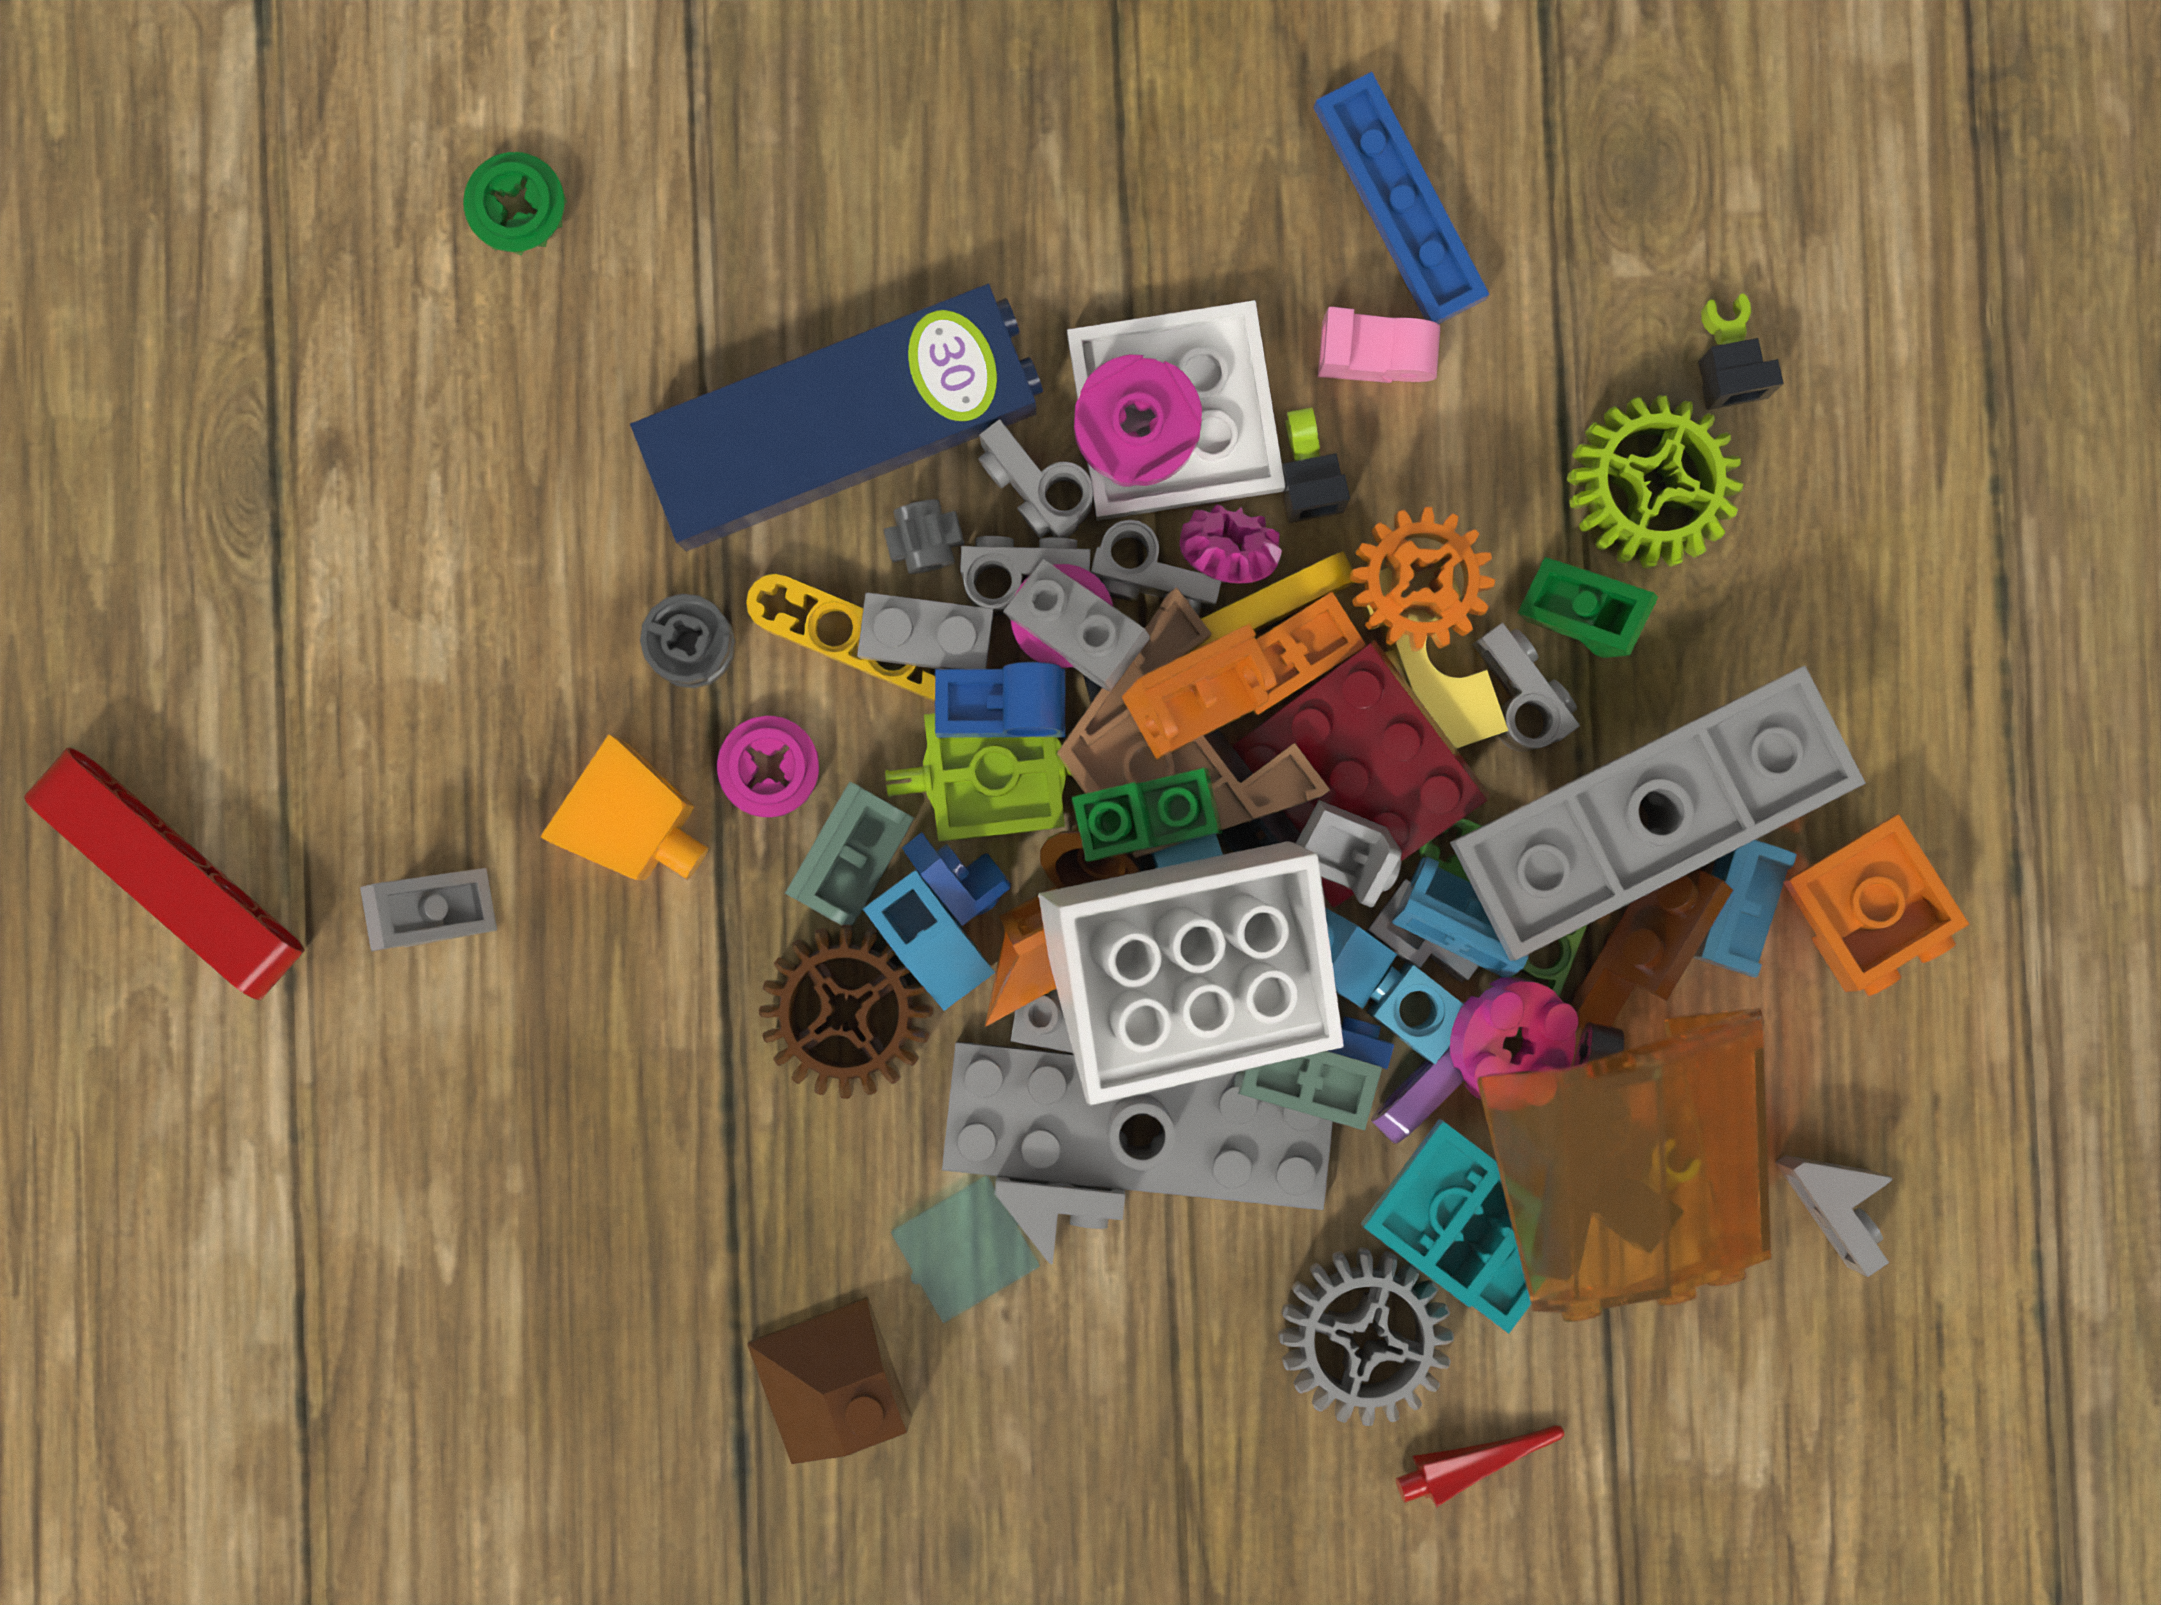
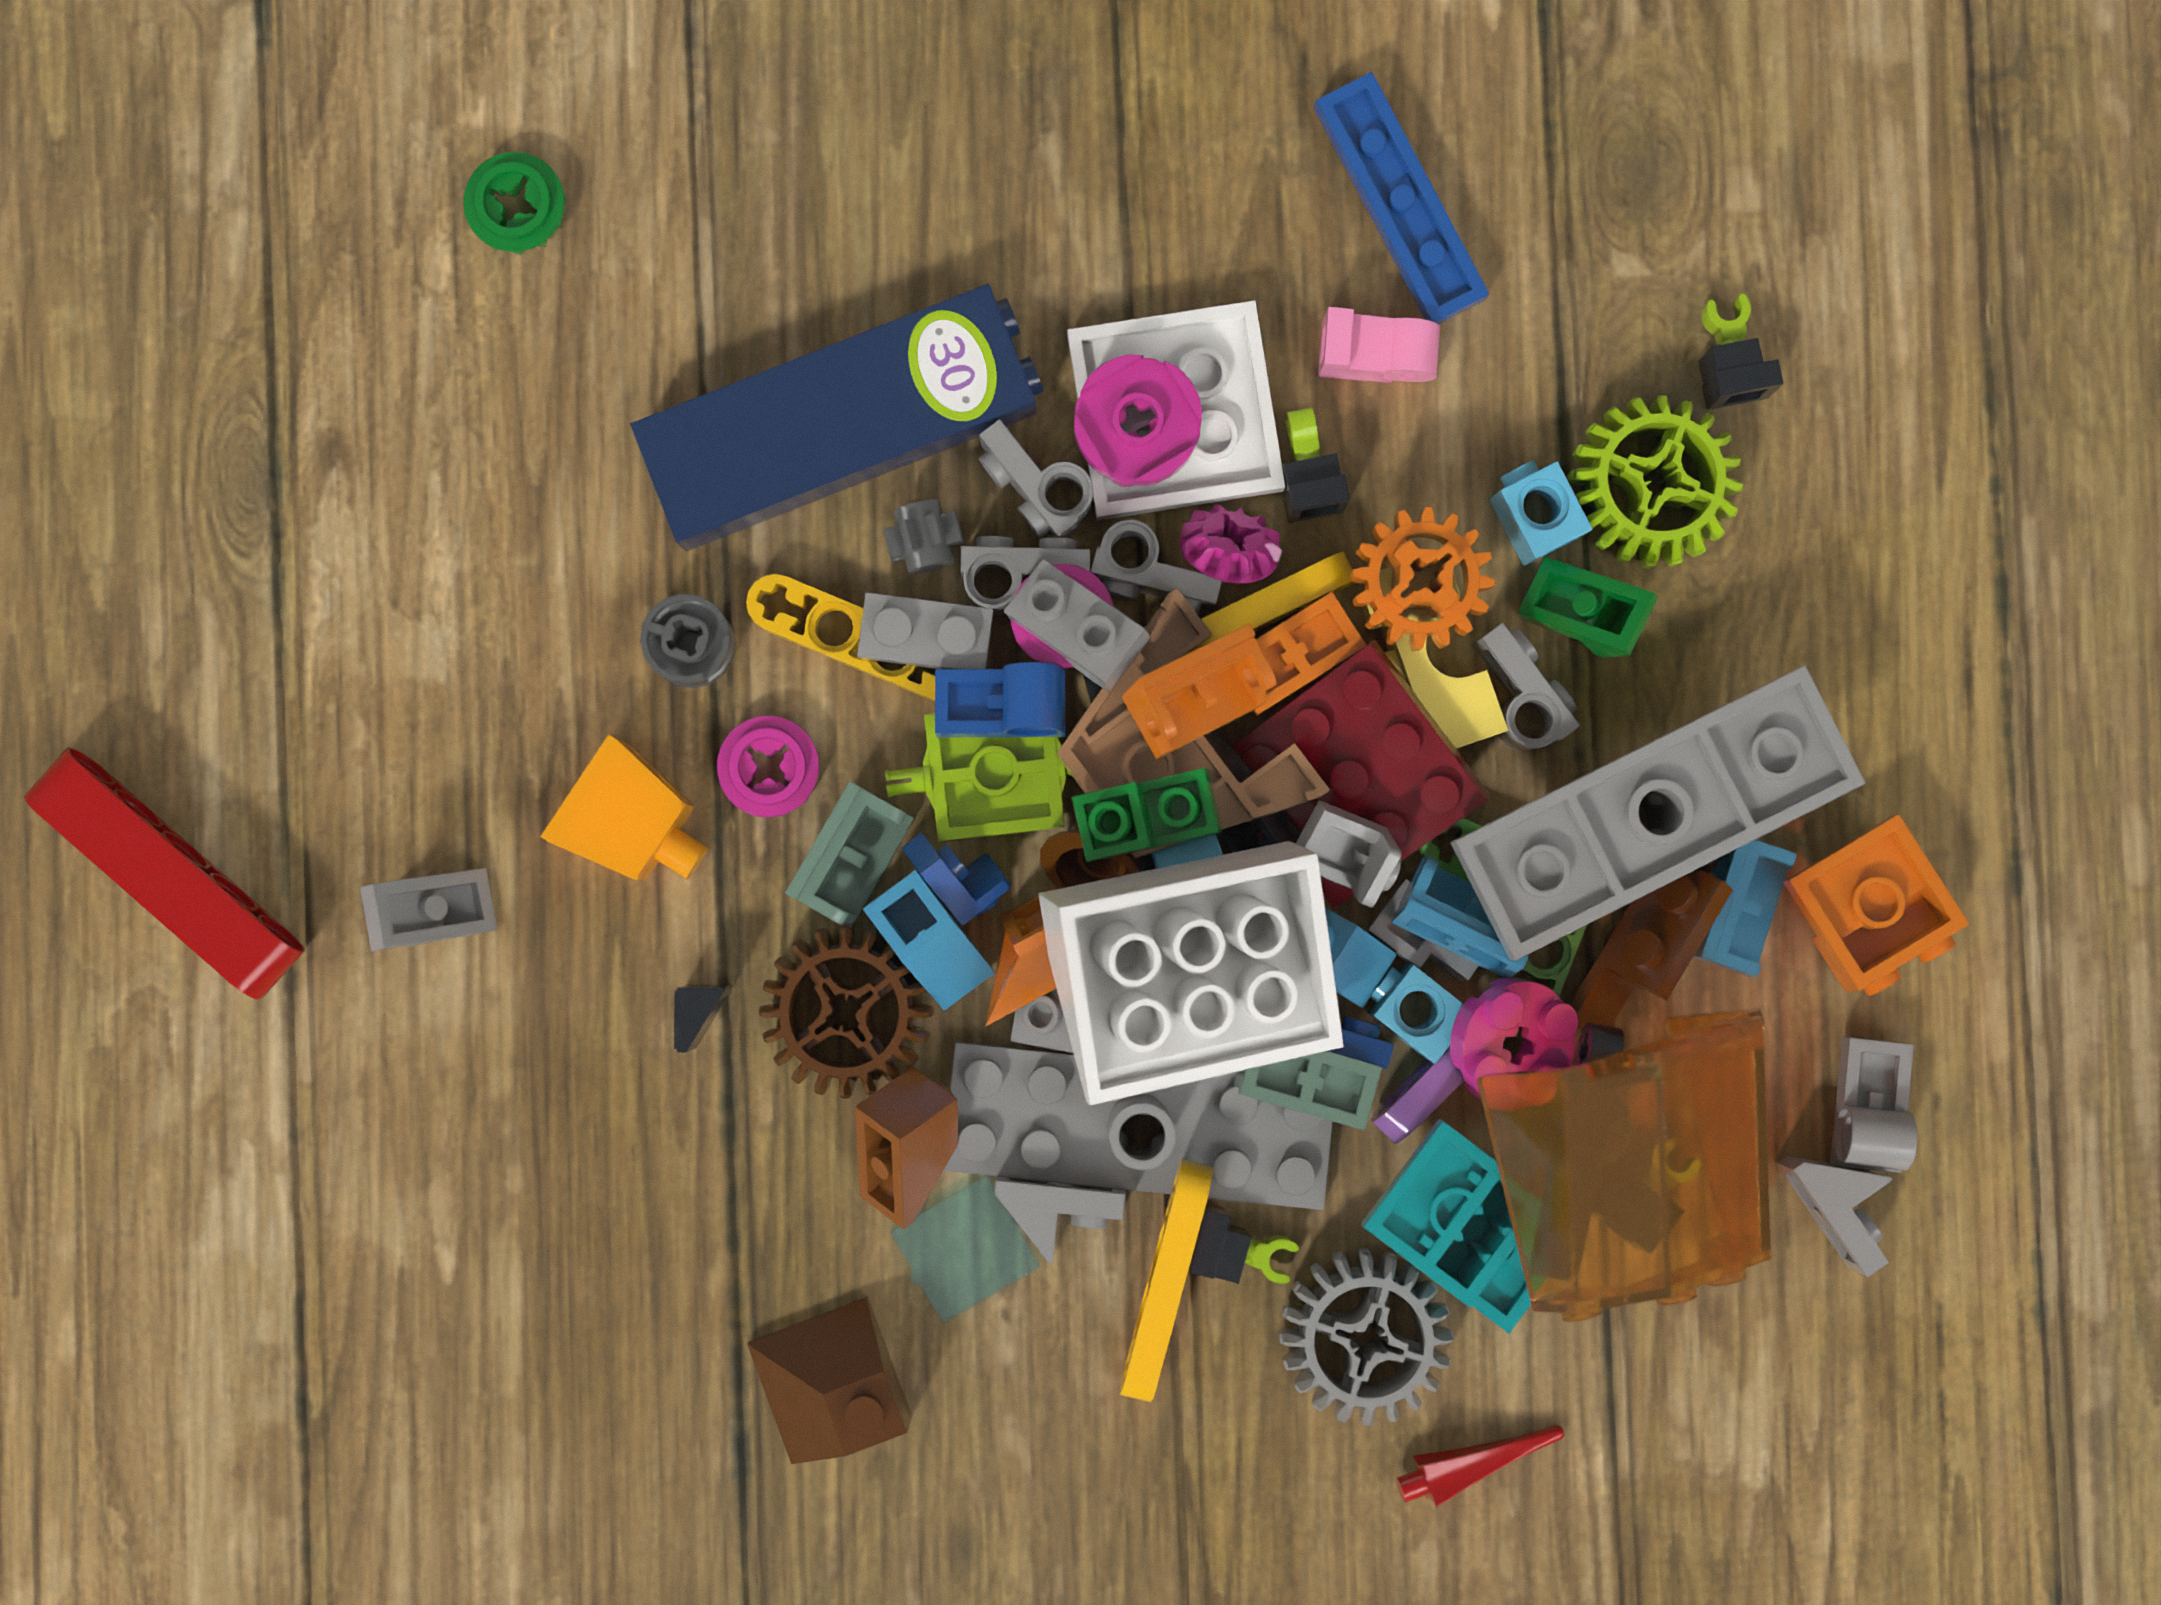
none -> black slope [674,985,733,1053]
none -> dark orange slope [855,1067,958,1230]
none -> yellow beam [1119,1159,1213,1403]
none -> black piece [1188,1203,1299,1284]
none -> medium azure brick [1489,460,1593,566]
none -> light grey plate [1830,1036,1917,1173]

